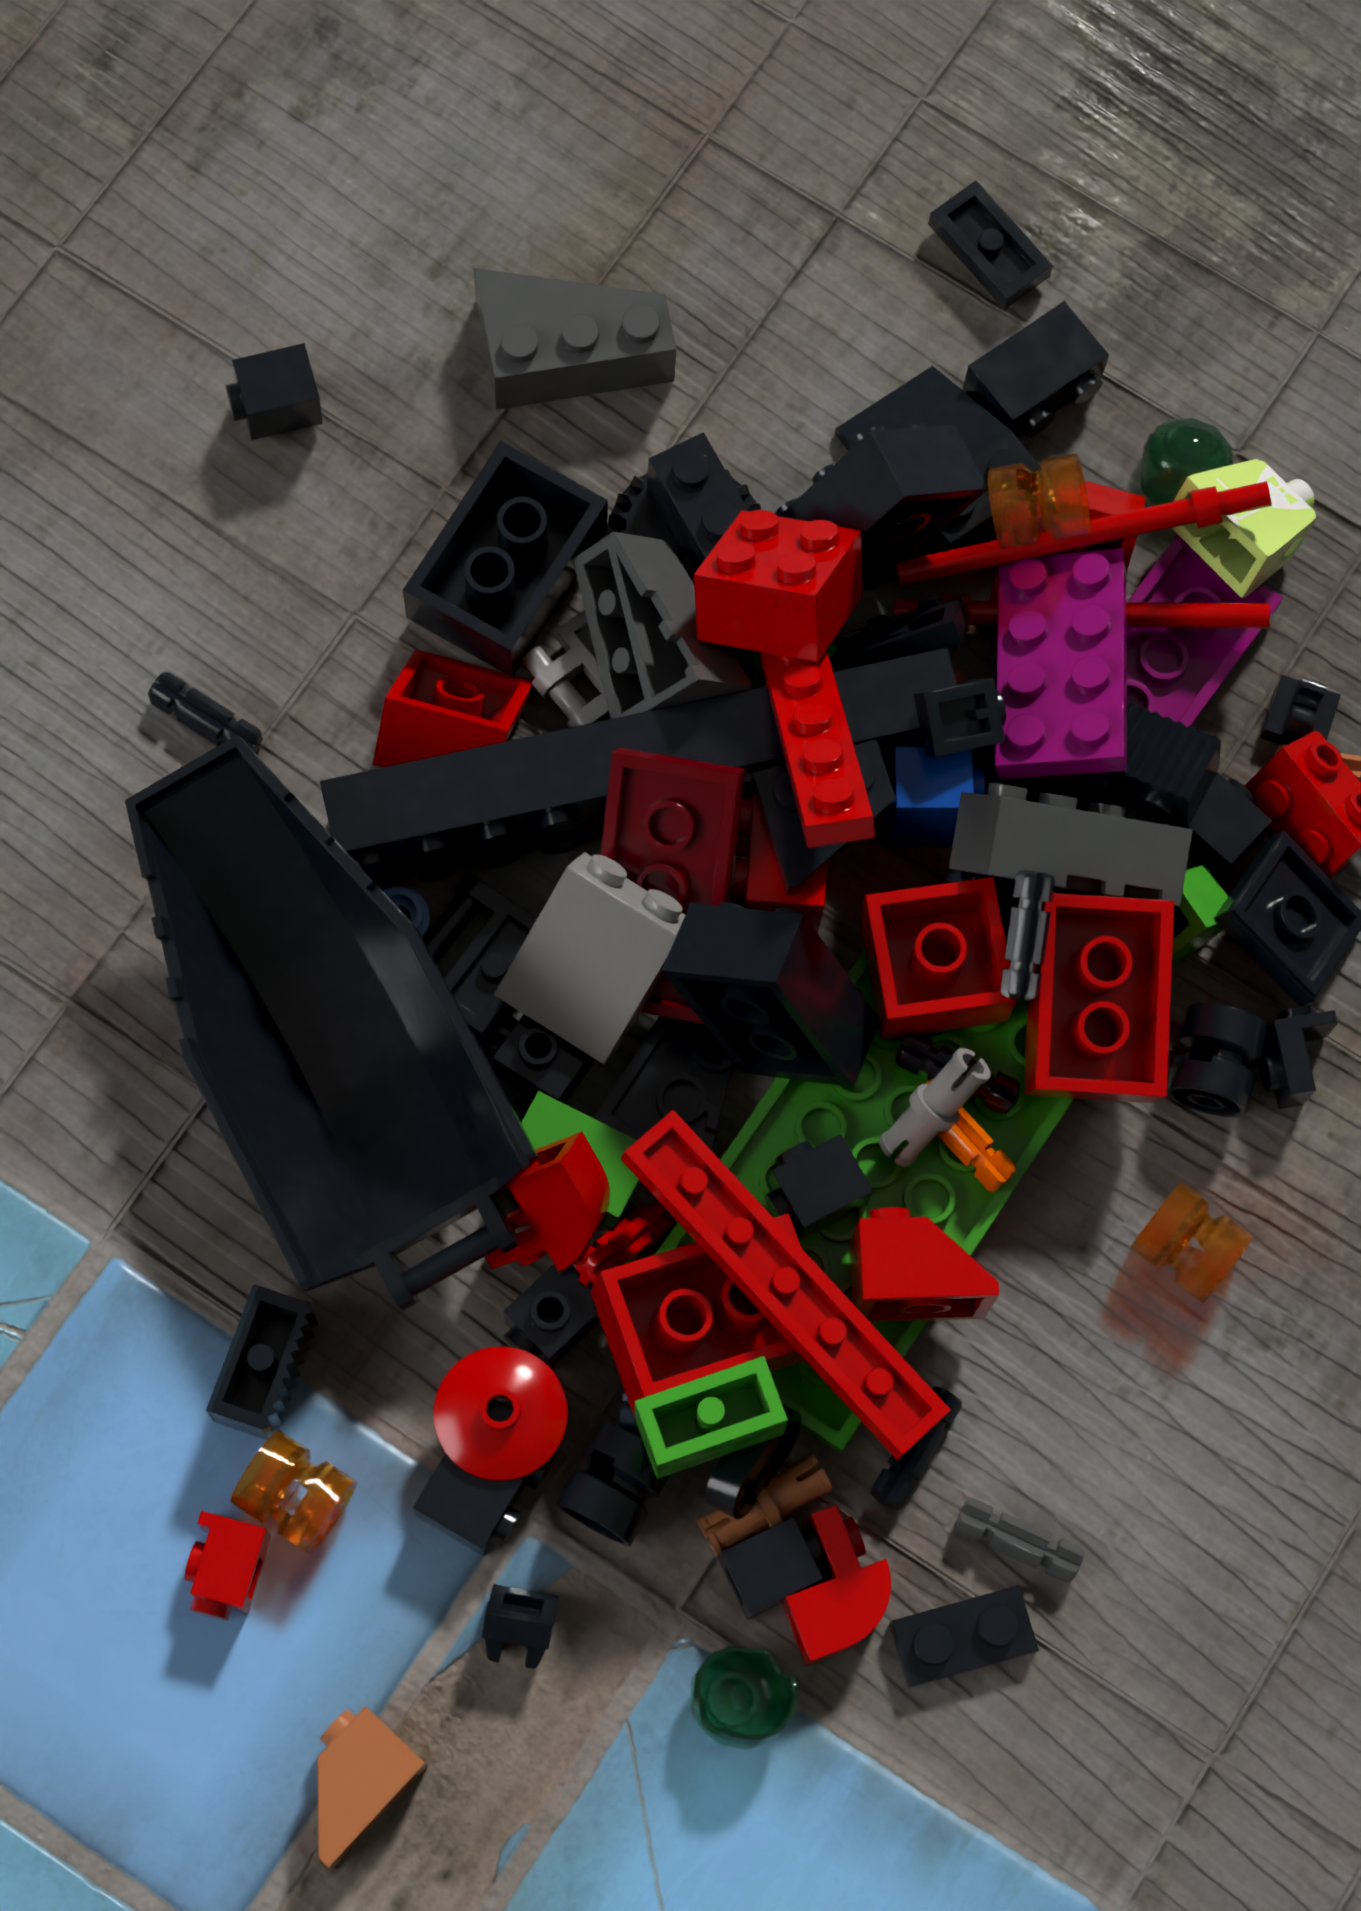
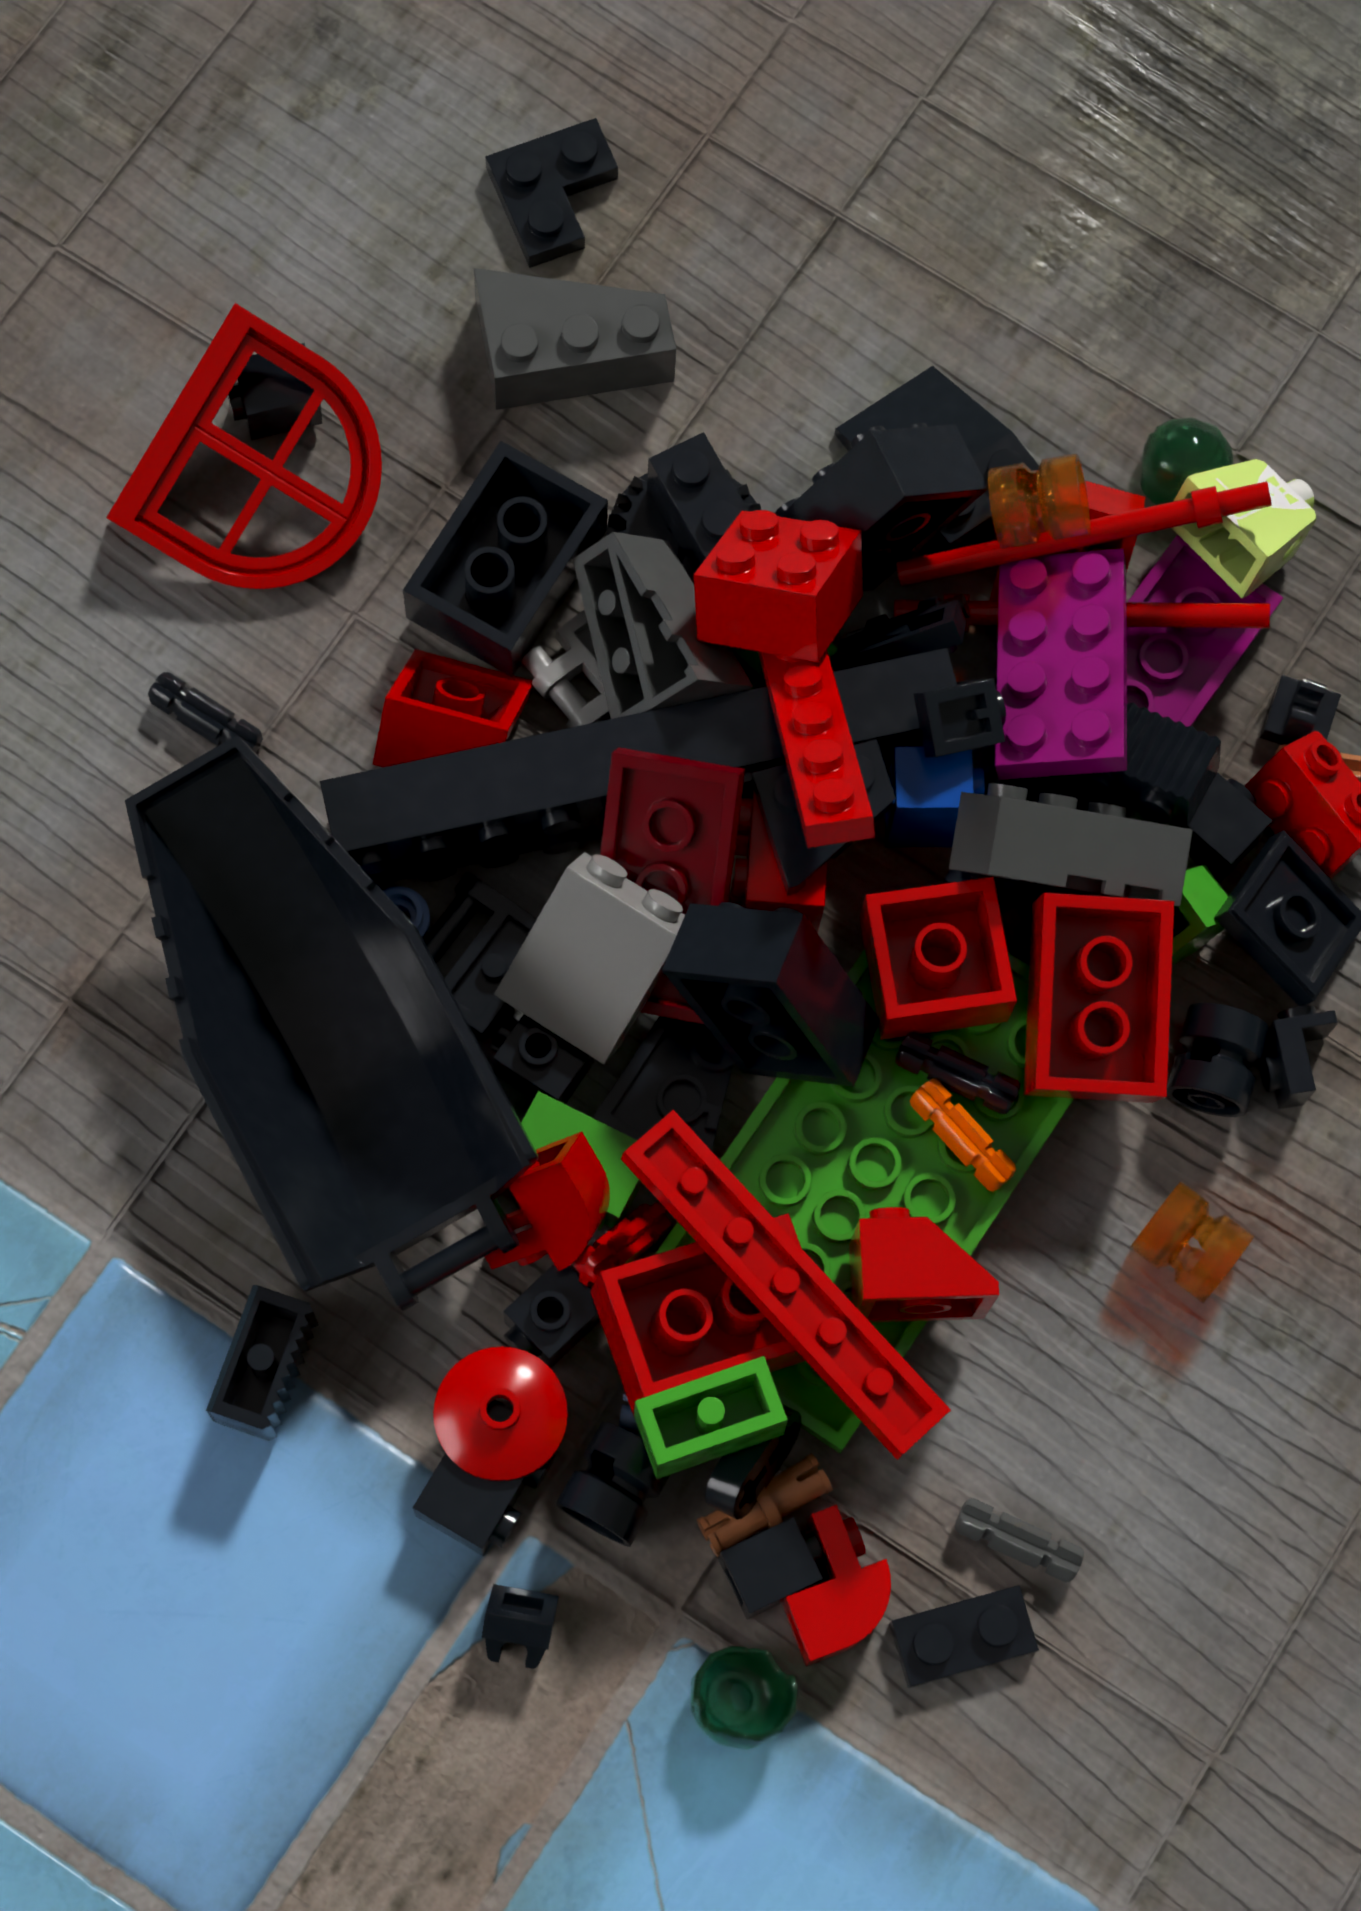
red brick [184,1511,272,1621] -> none
clear orange wheel [230,1430,358,1555] -> none
nougat slope [317,1706,428,1869] -> none
black brick [765,1134,873,1241] -> none
black axle [871,1386,962,1510] -> none
light grey pin [879,1048,991,1167] -> none
black plate [928,180,1053,310] -> none
black brick [962,301,1109,438] -> none
black axle [1000,870,1055,1001] -> none
none -> red window [106,303,382,589]
none -> black plate [485,118,618,268]

